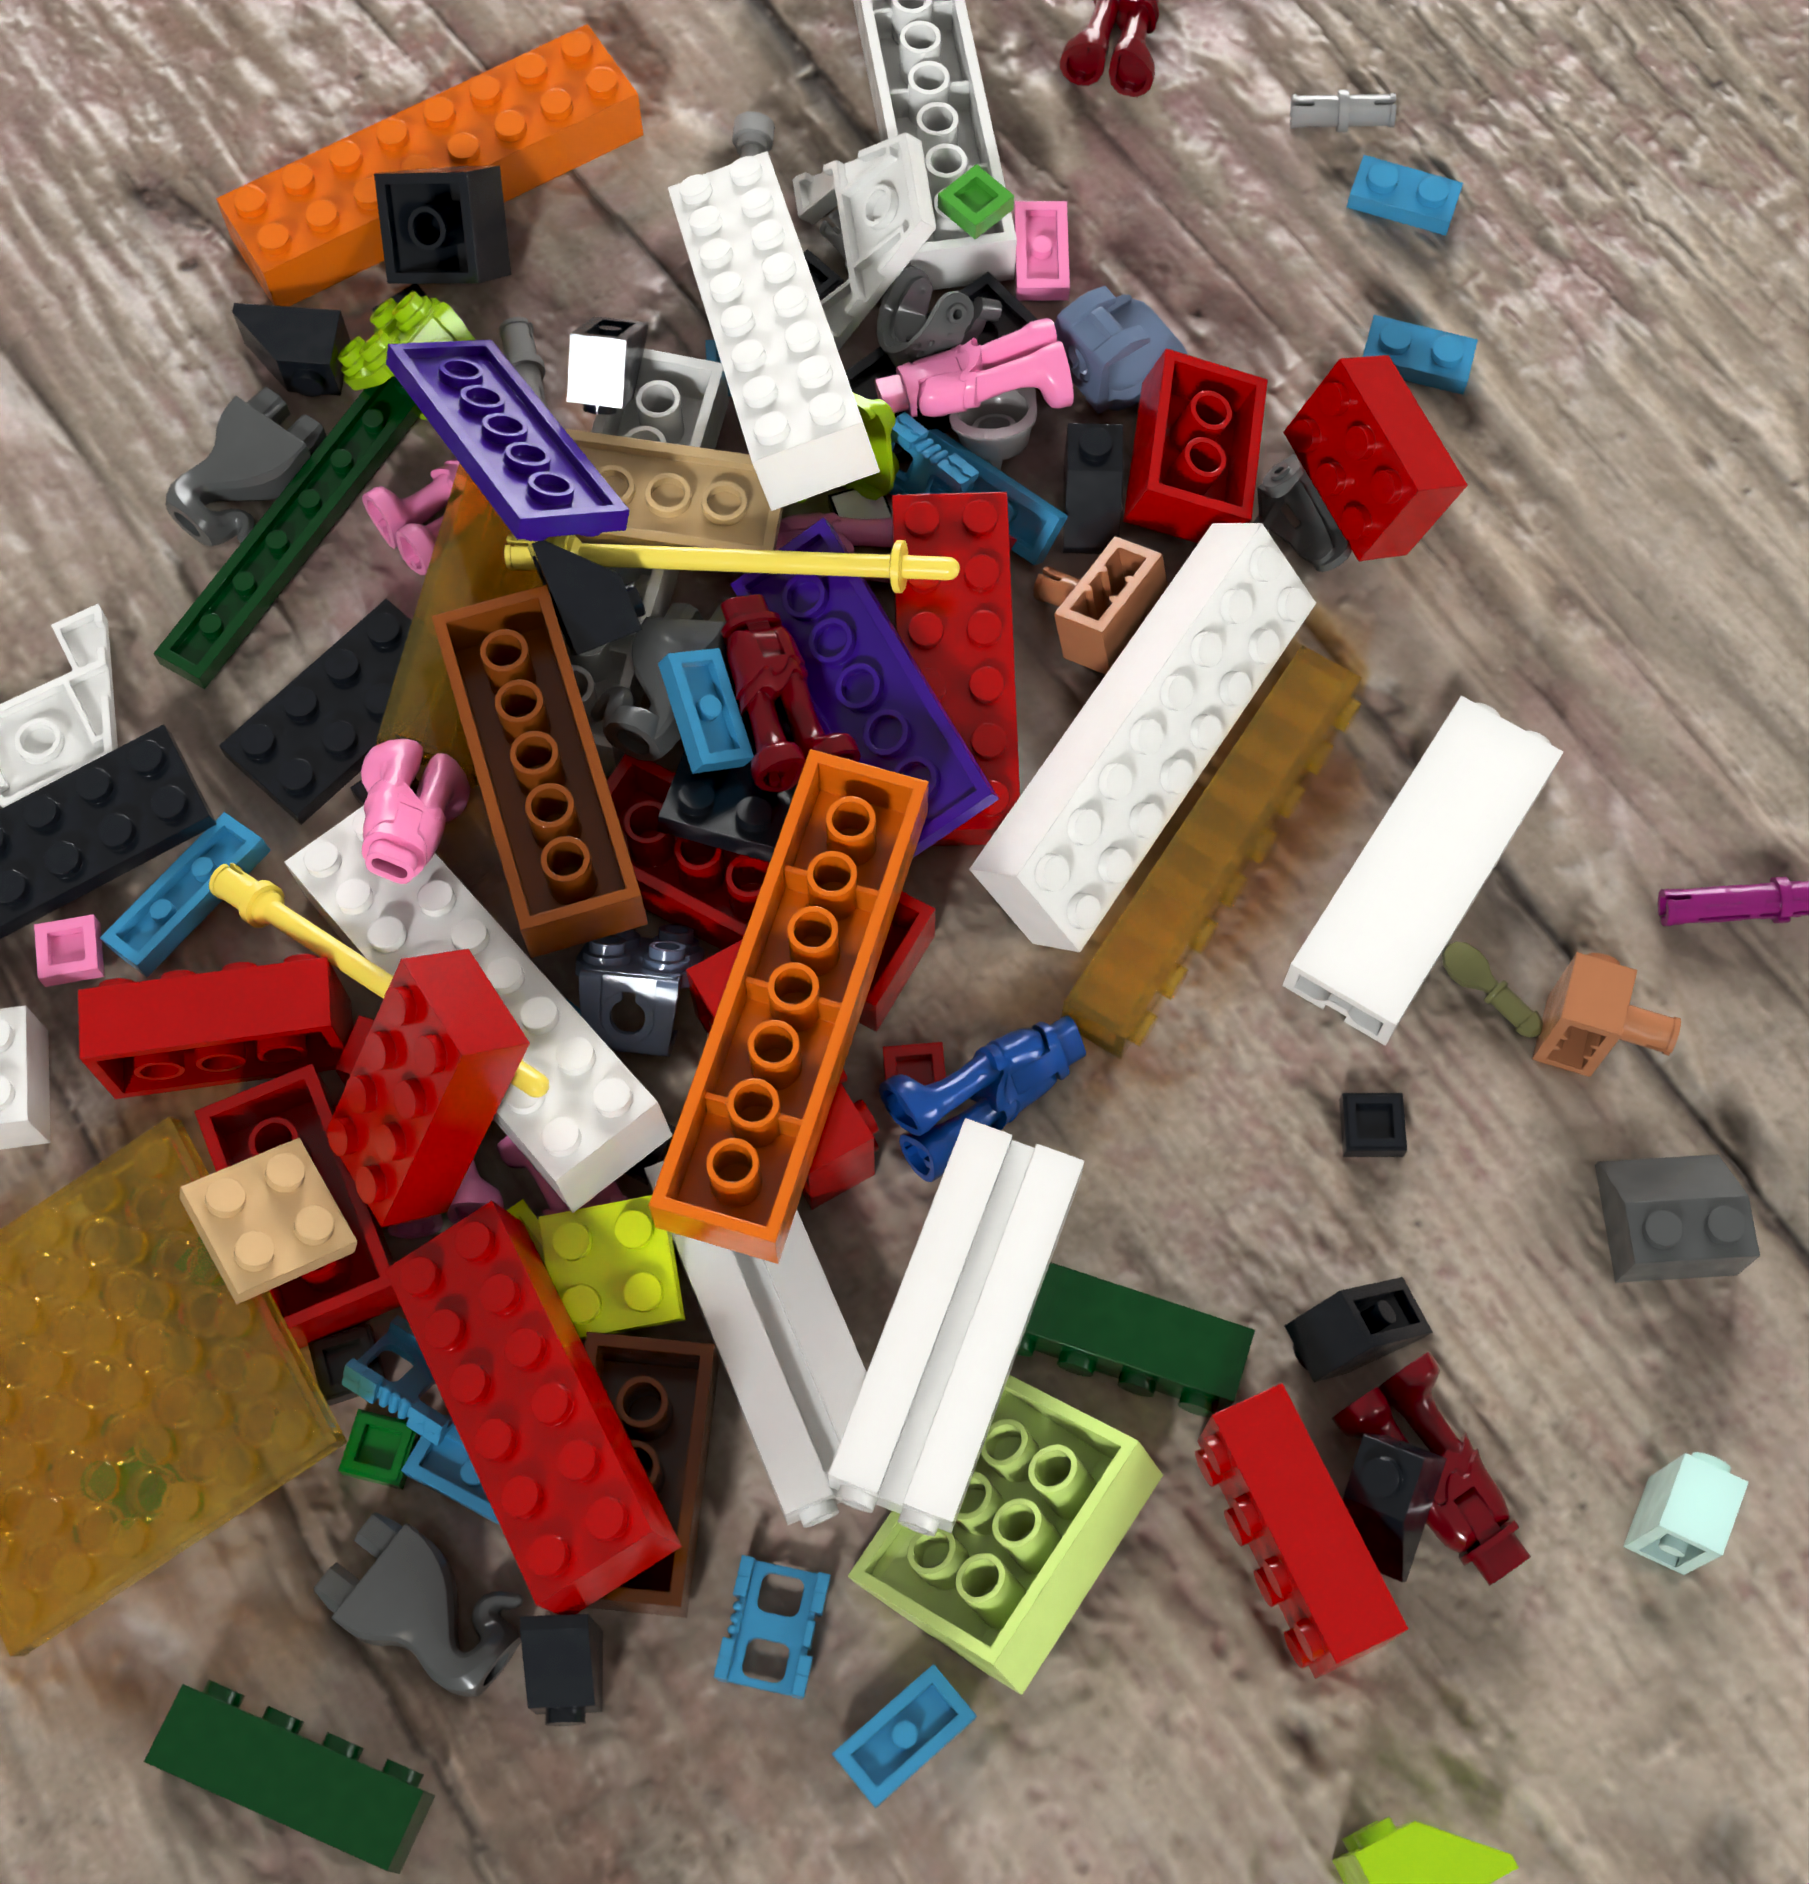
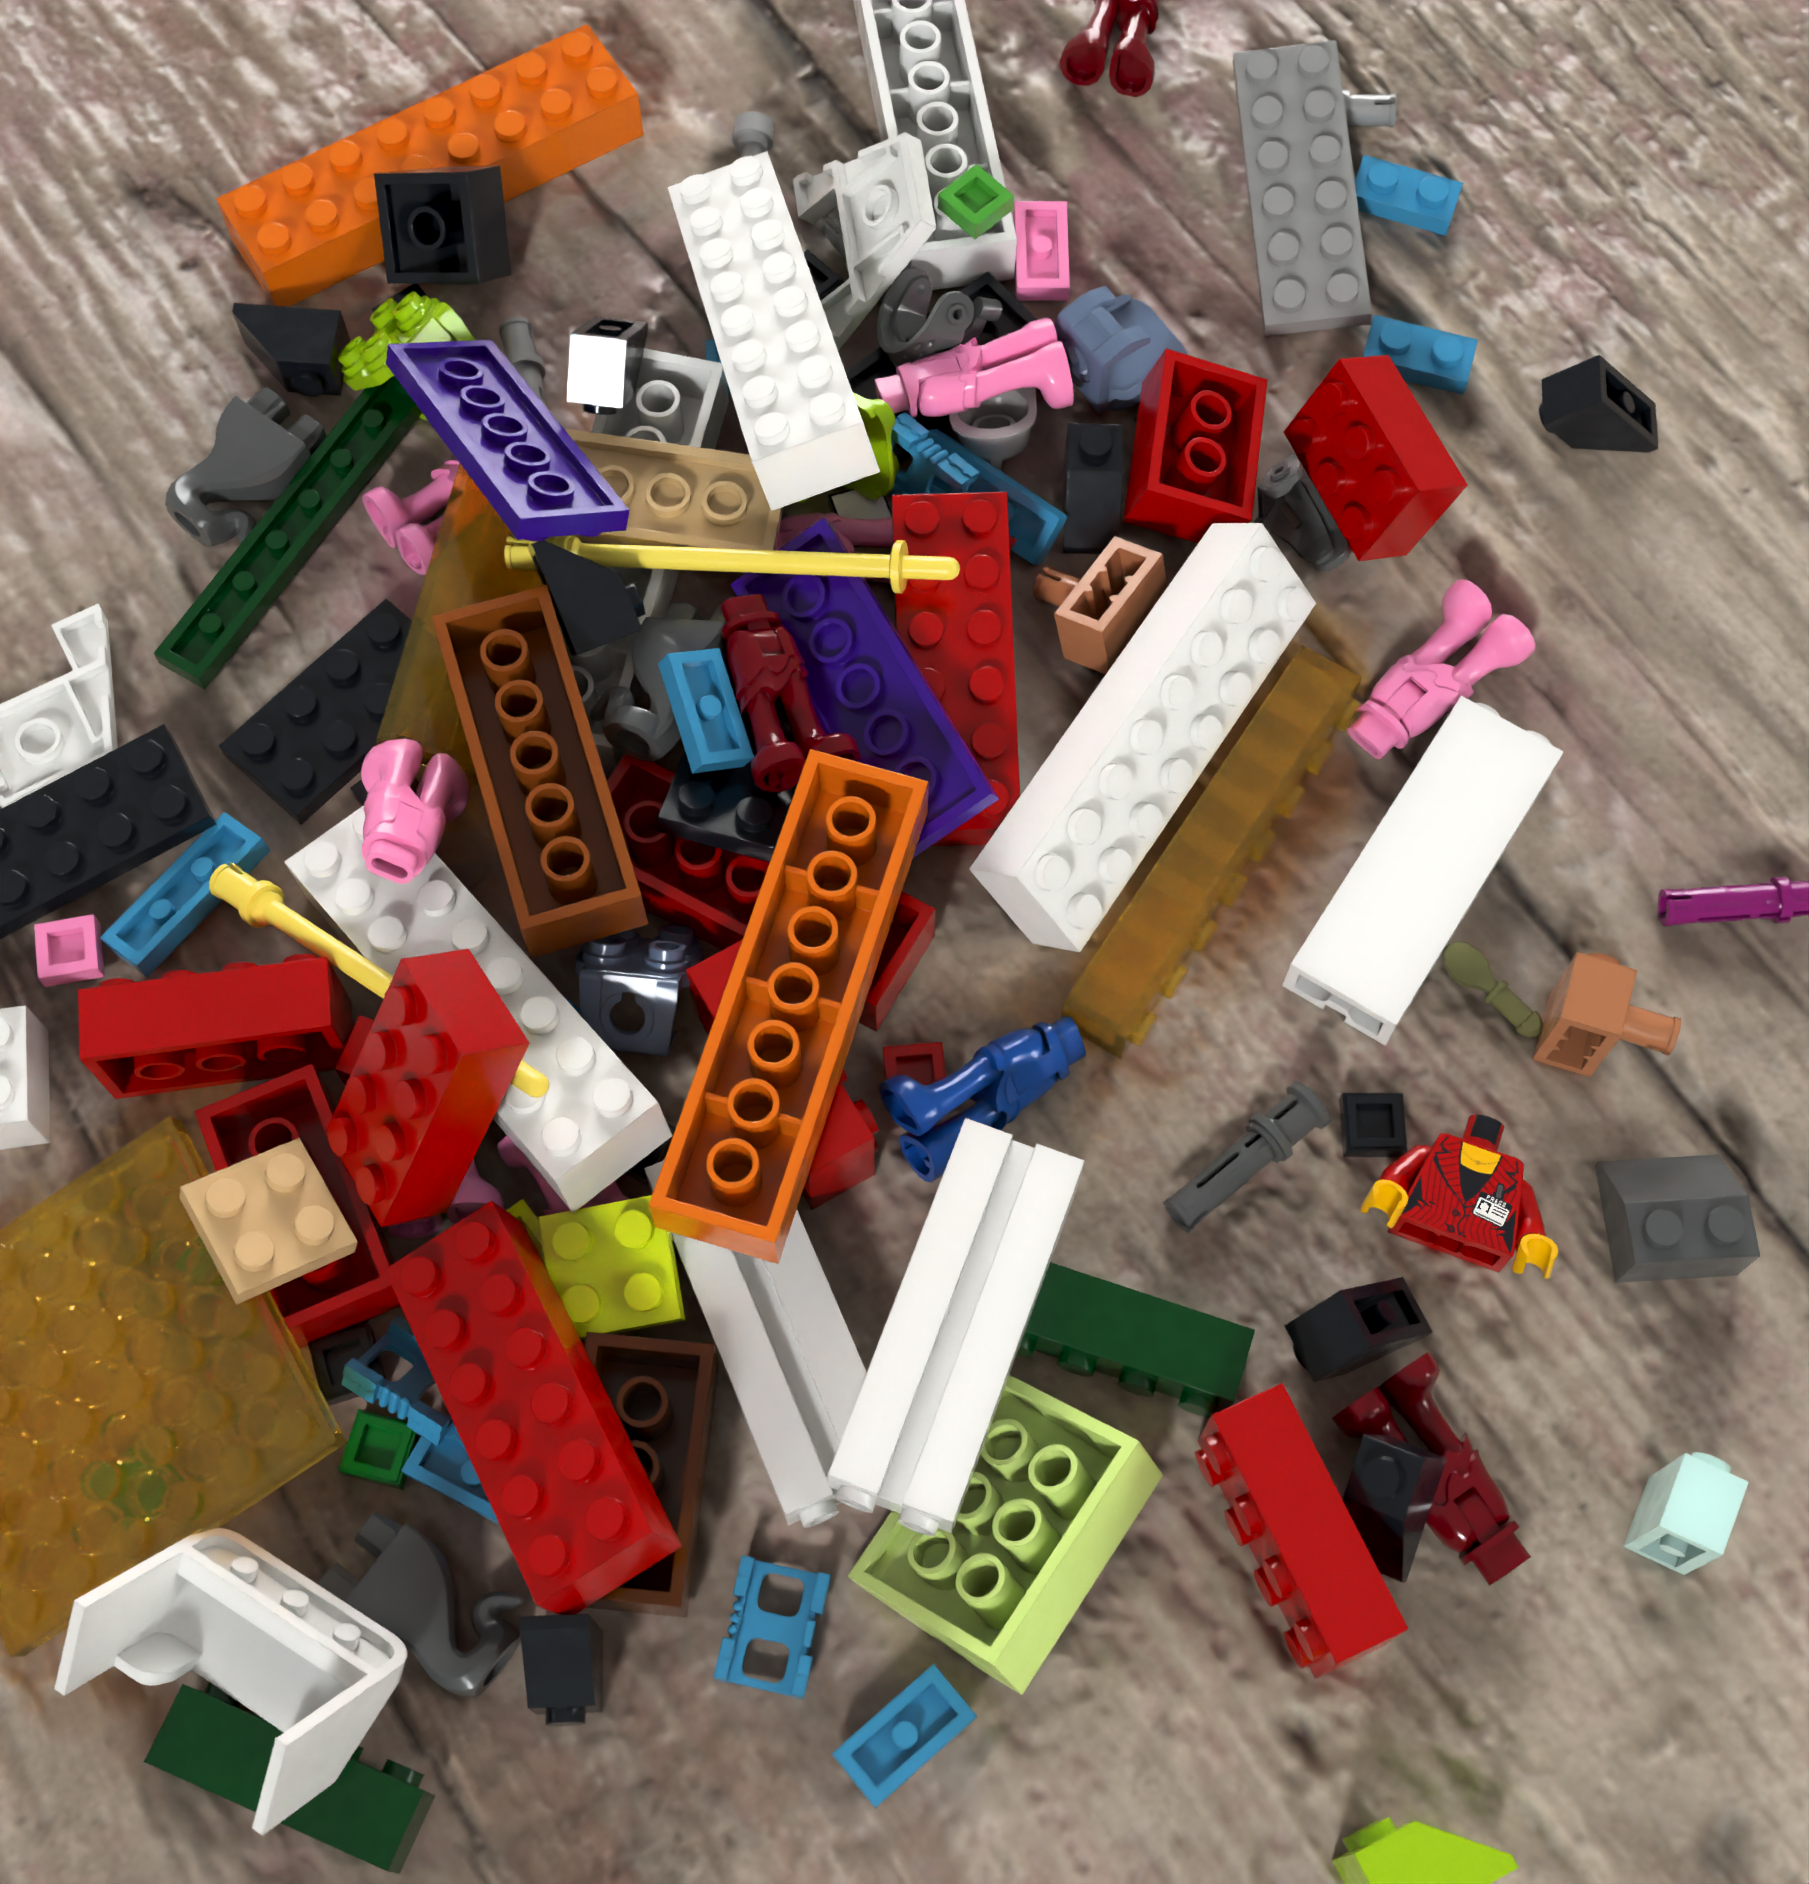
none -> white windscreen [54,1528,407,1836]
none -> dark grey pin [1163,1081,1331,1233]
none -> light grey plate [1233,40,1372,336]
none -> bright pink piece [1347,579,1536,759]
none -> torso [1360,1114,1558,1279]
none -> black slope [1539,355,1658,453]

